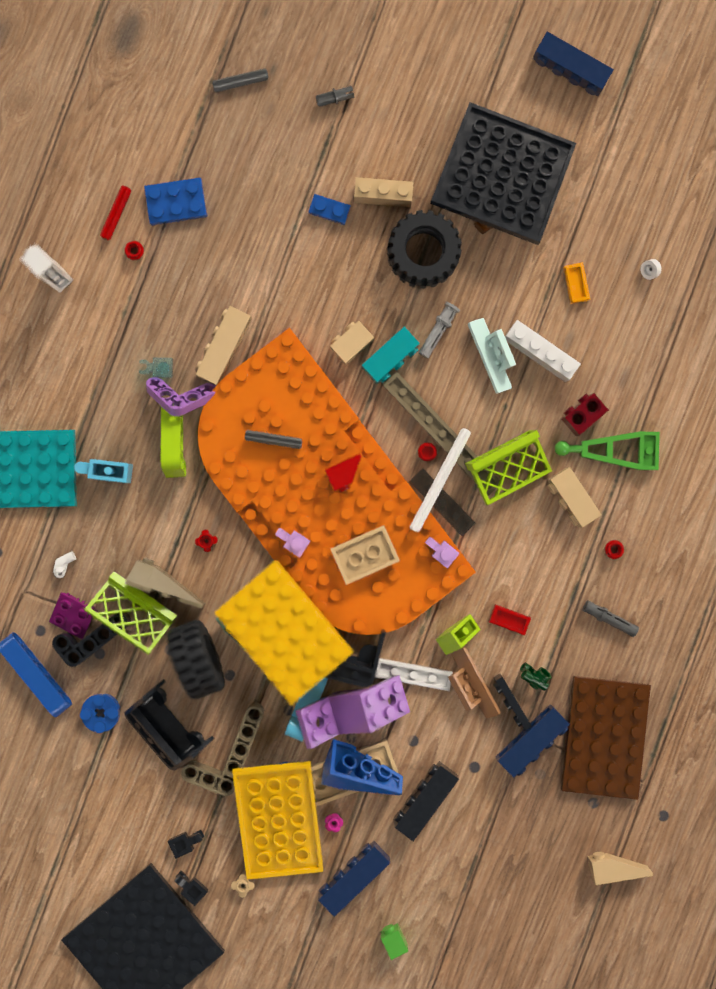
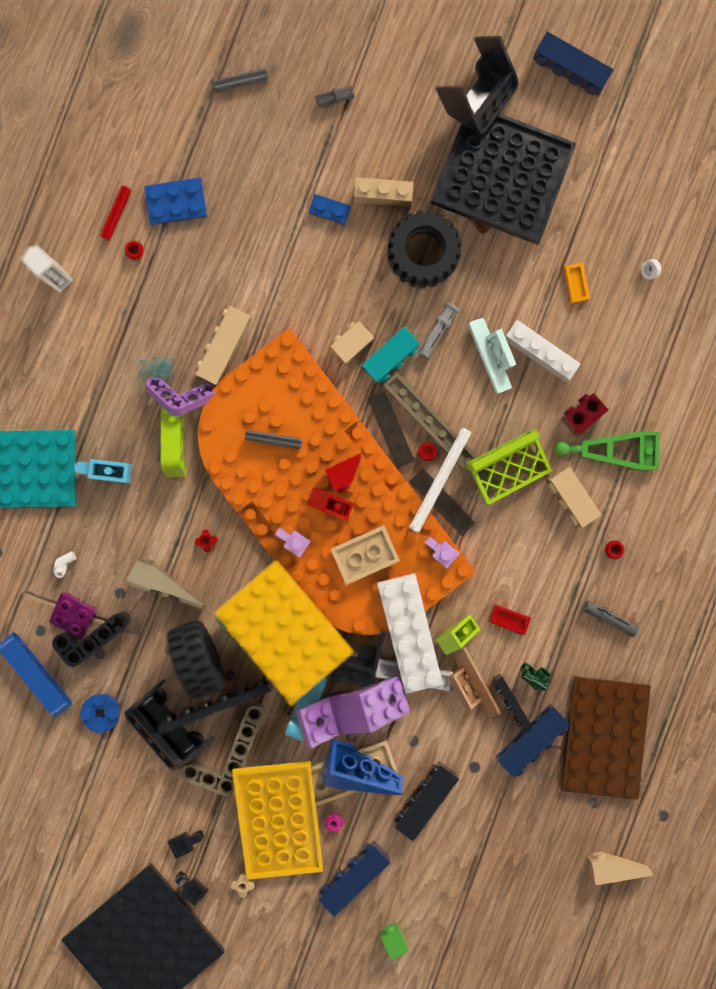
lime fence [84,572,177,655] -> none
none -> black plate [157,678,273,734]
none -> red slope [306,487,354,521]
none -> clear smoke tile [367,391,415,468]
none -> white plate [377,573,443,694]
none -> black windscreen [435,36,518,133]

